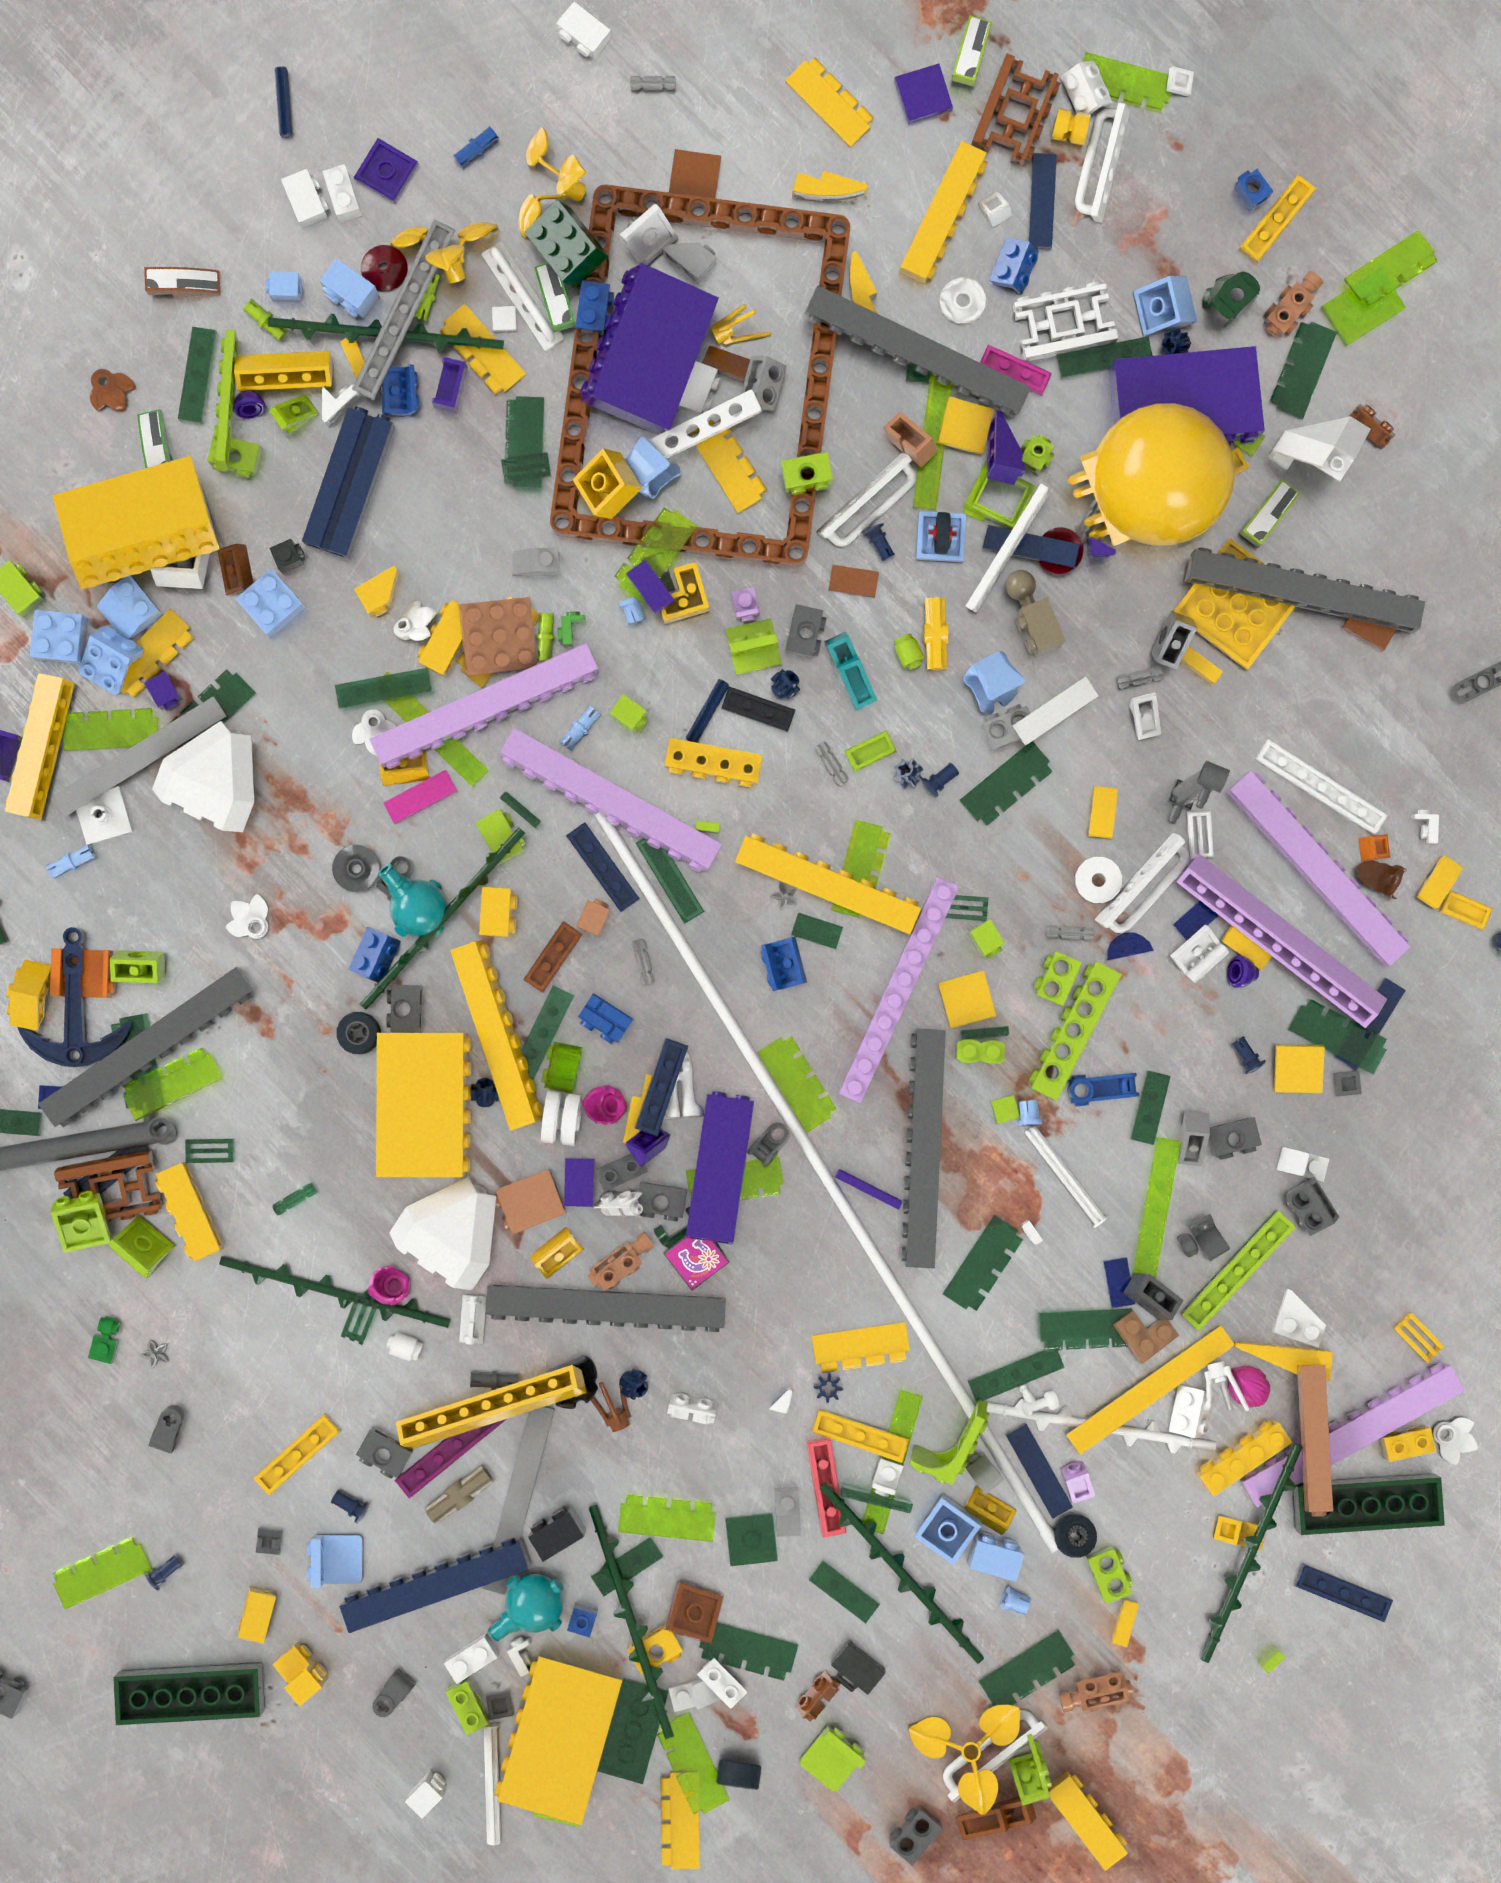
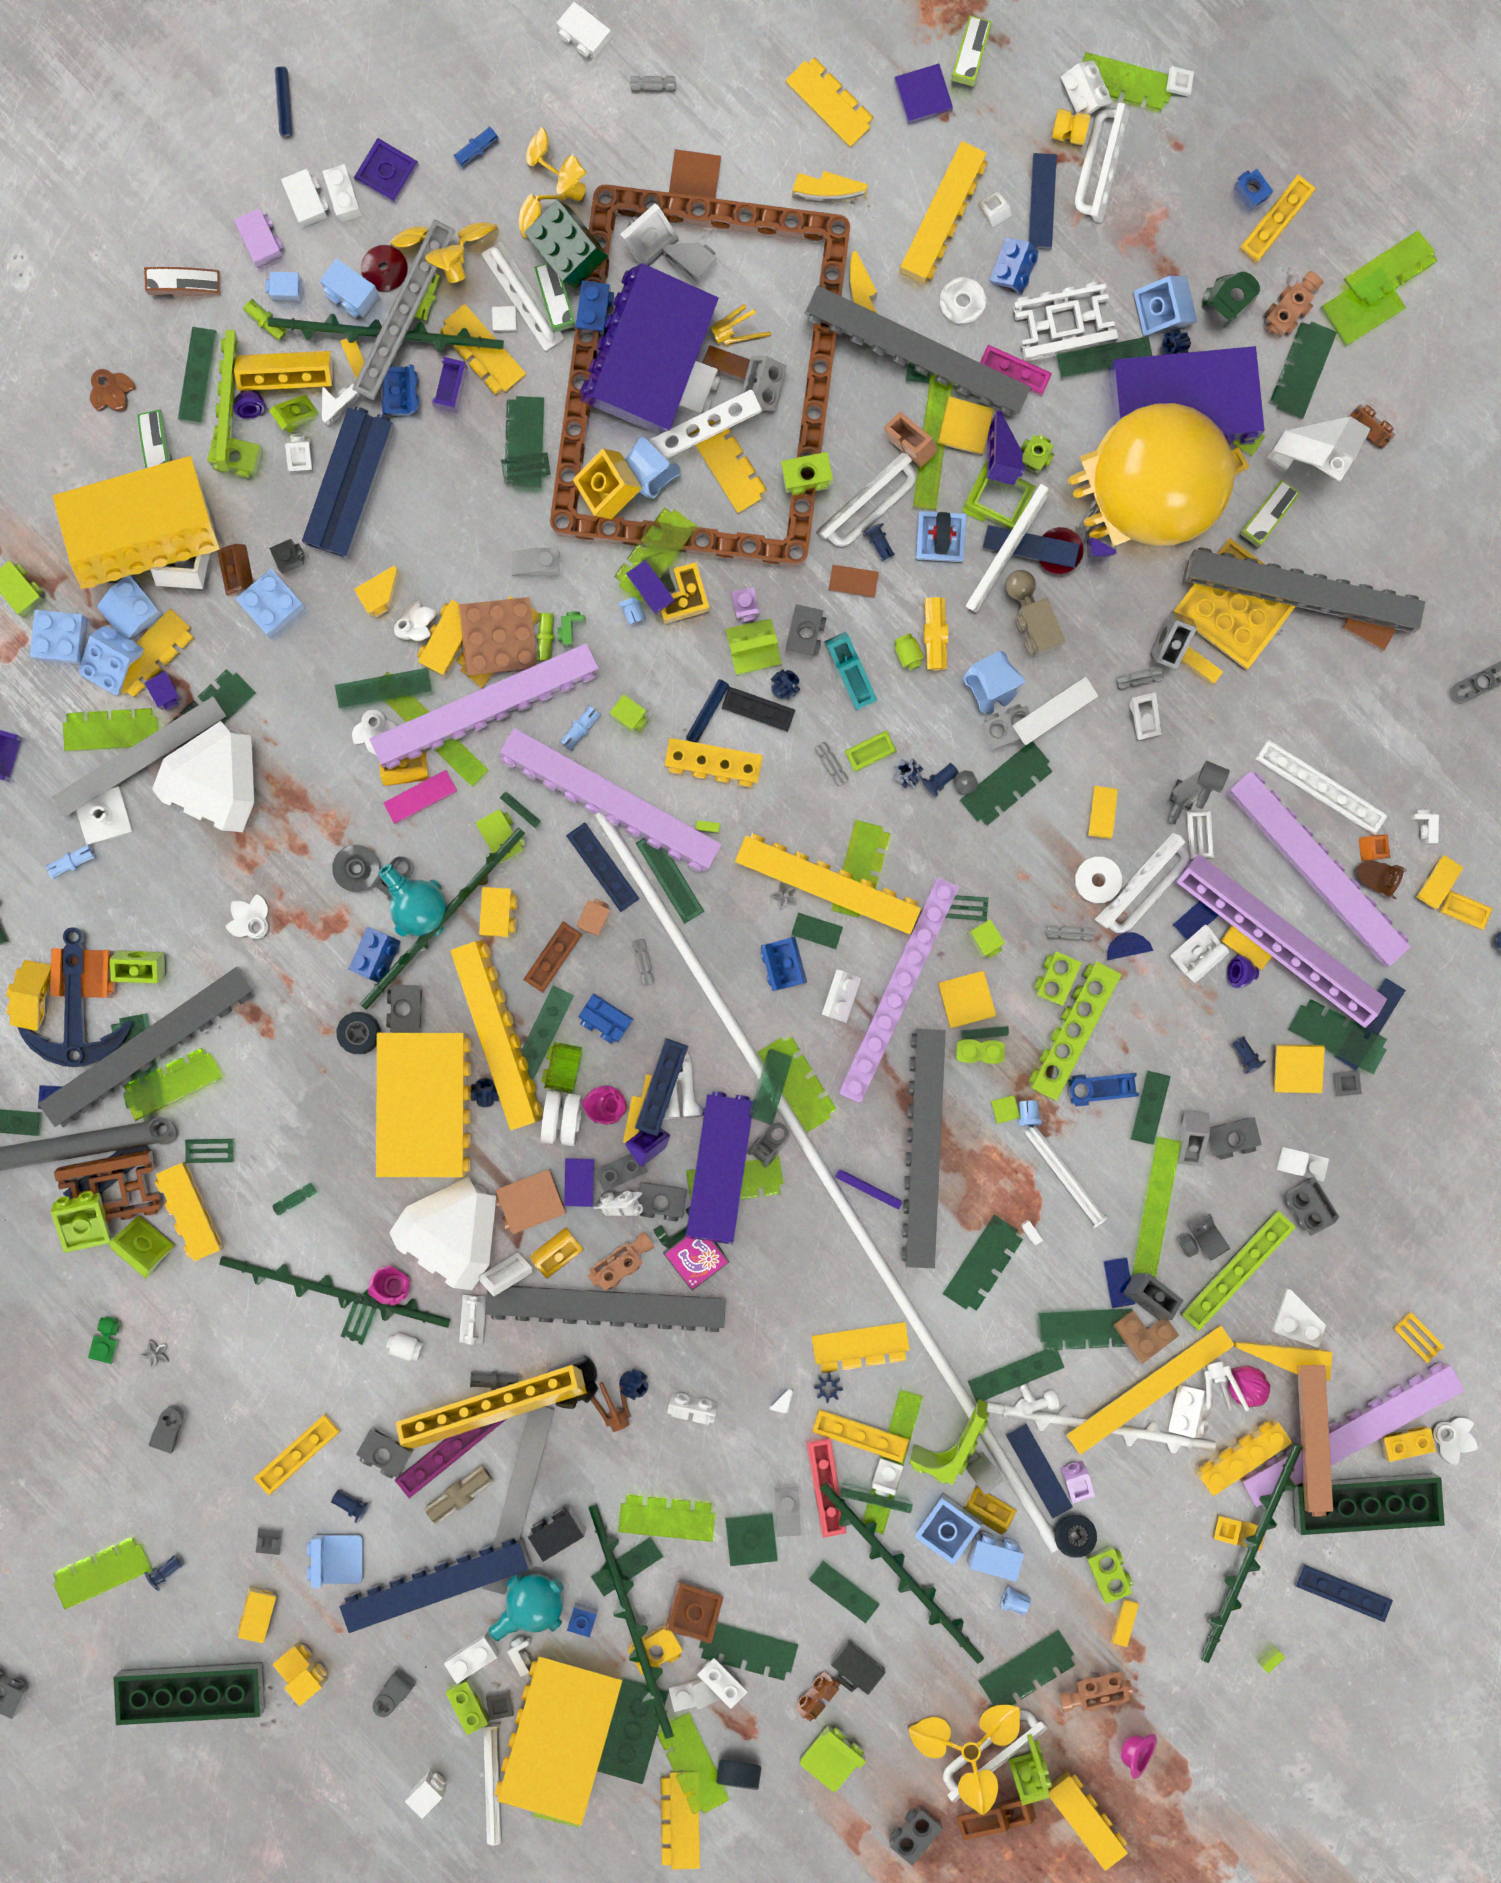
yellow brick [5,673,75,820] -> none
dark orange fence [971,53,1061,166] -> none
none -> lavender brick [234,208,283,268]
none -> white bracket [285,433,312,471]
none -> white tile [479,1252,532,1296]
none -> clear green tile [749,1049,793,1125]
none -> white bracket [822,970,861,1023]
none -> dark grey tile [953,770,978,795]
none -> dark pink hat [1121,1734,1157,1779]

